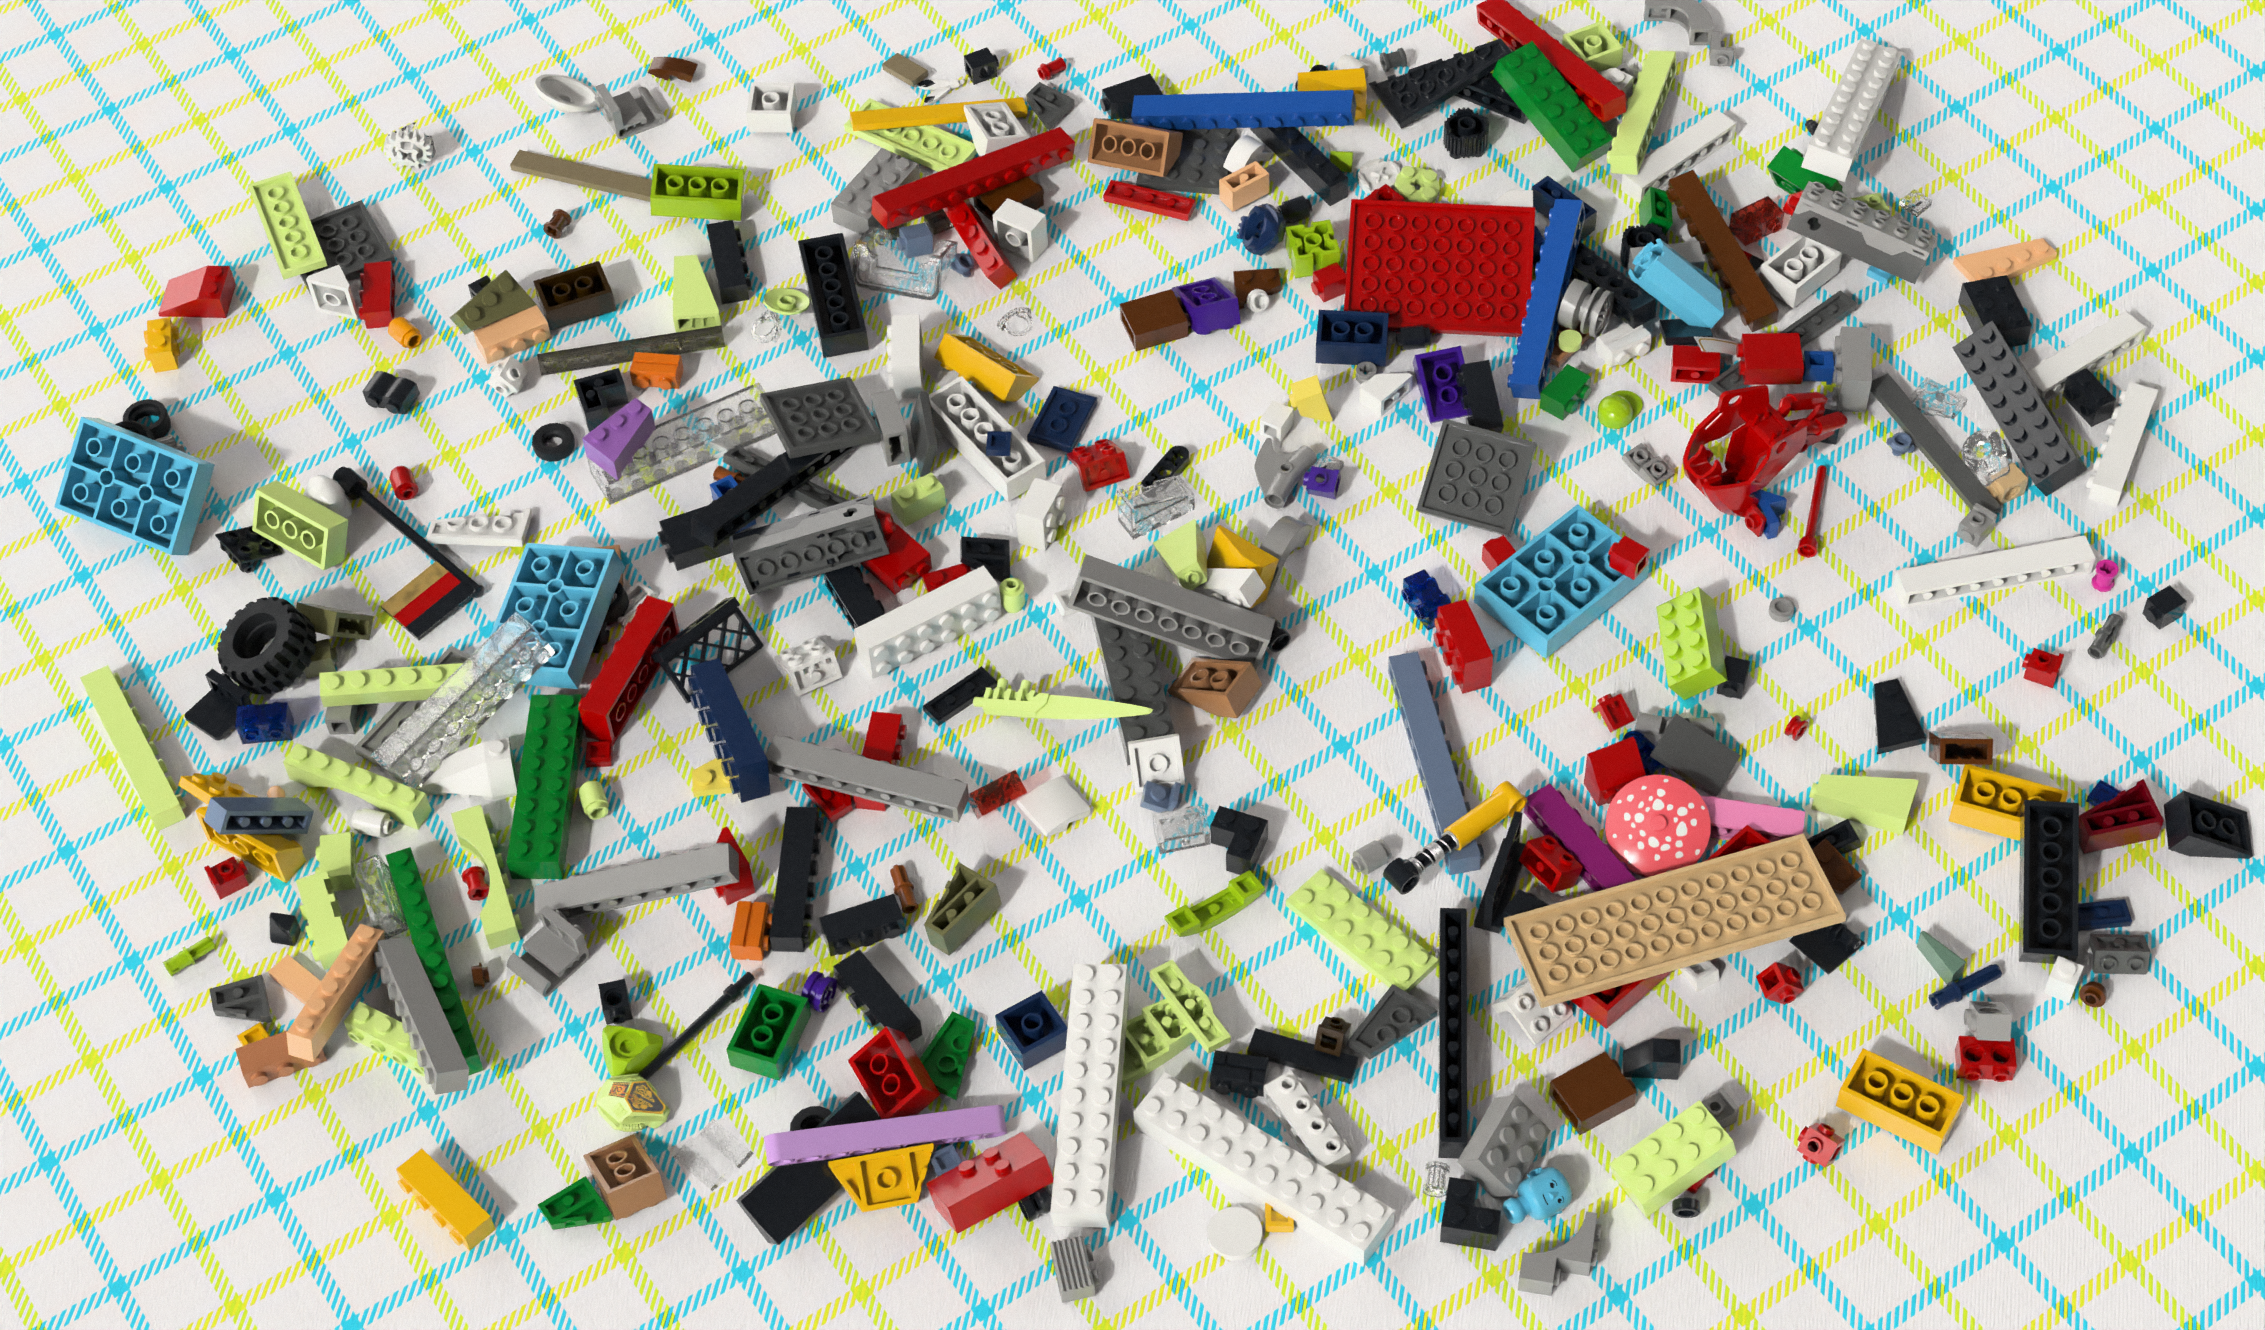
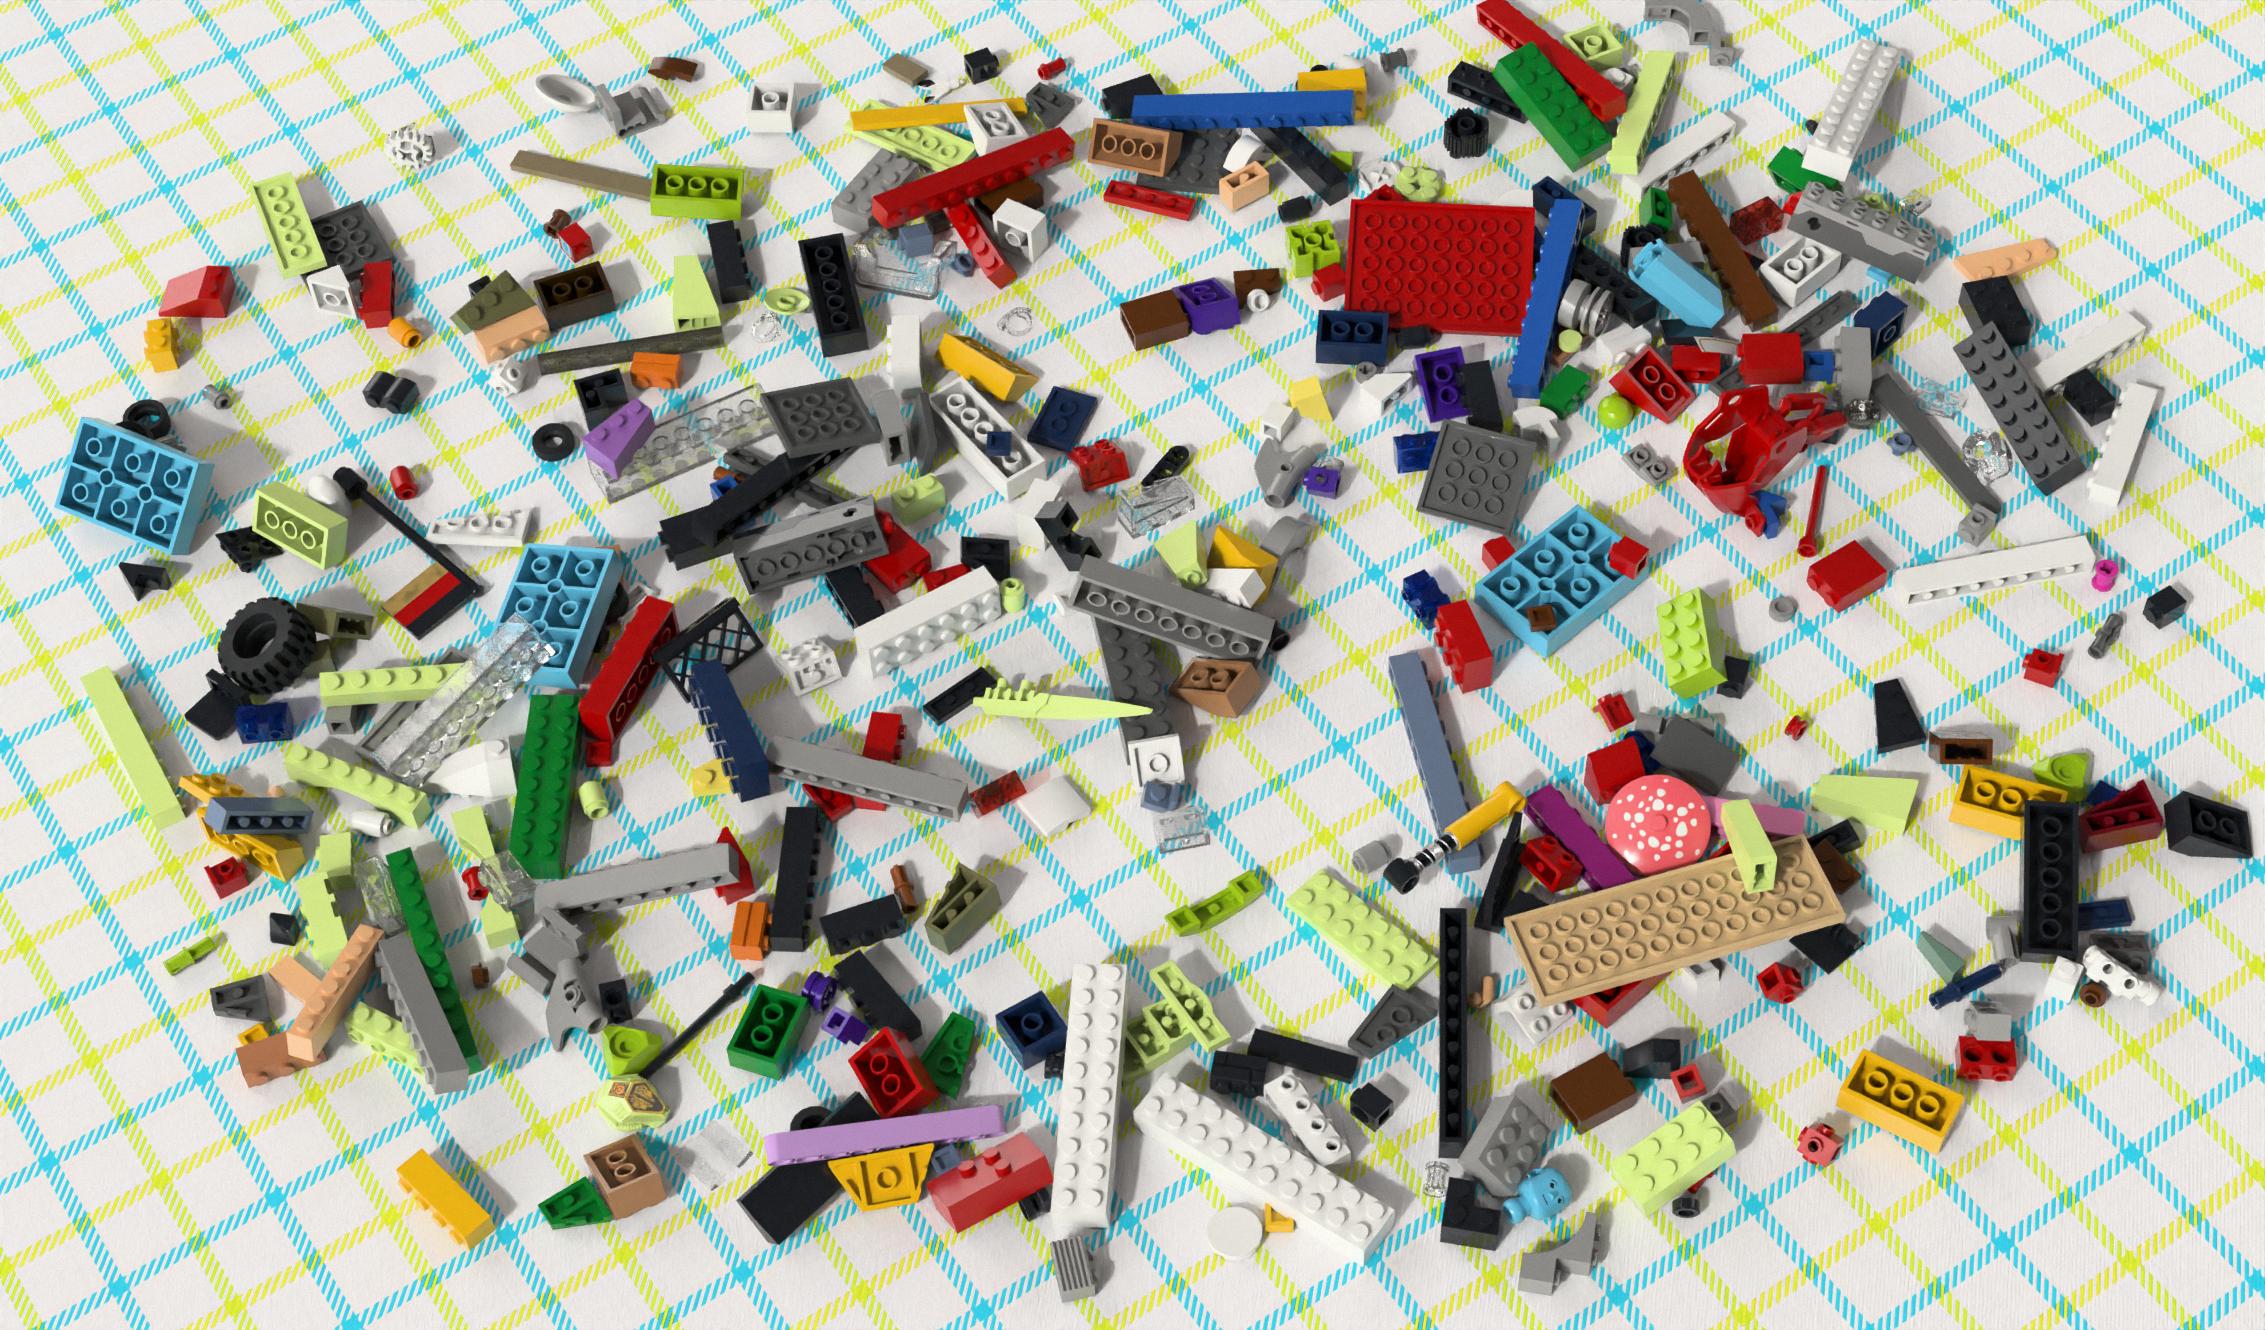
black brick [1210,806,1268,875] -> none
dark blue helmet [1237,203,1286,256] -> none
dark brown brick [1314,1016,1351,1057] -> none
black wing [1368,38,1511,129] -> none
tan brick [1986,462,2028,505] -> none
none -> black slope [118,562,171,601]
none -> light grey pin [202,384,231,410]
none -> clear brick [477,849,537,913]
none -> light grey pin [545,958,608,1052]
none -> red brick [557,222,594,263]
none -> dark purple brick [821,1006,870,1046]
none -> black arch [1034,501,1102,571]
none -> black wheel [1044,1052,1065,1081]
none -> black brick [1350,1082,1393,1132]
none -> clear blue brick [1393,431,1440,474]
none -> light nougat arm [1467,976,1495,1010]
none -> white brick [1512,406,1561,455]
none -> reddish brown tile [1526,605,1556,632]
none -> red slope [1608,344,1696,424]
none -> red brick [1670,1063,1707,1104]
none -> yellowish green slope [1721,799,1777,894]
none -> red brick [1806,540,1887,613]
none -> clear smoke head [1844,398,1881,430]
none -> dark blue brick [1853,291,1908,362]
none -> light grey piece [1986,916,2020,968]
none -> lime hat [2032,753,2091,802]
none -> white brick [2082,945,2160,1006]

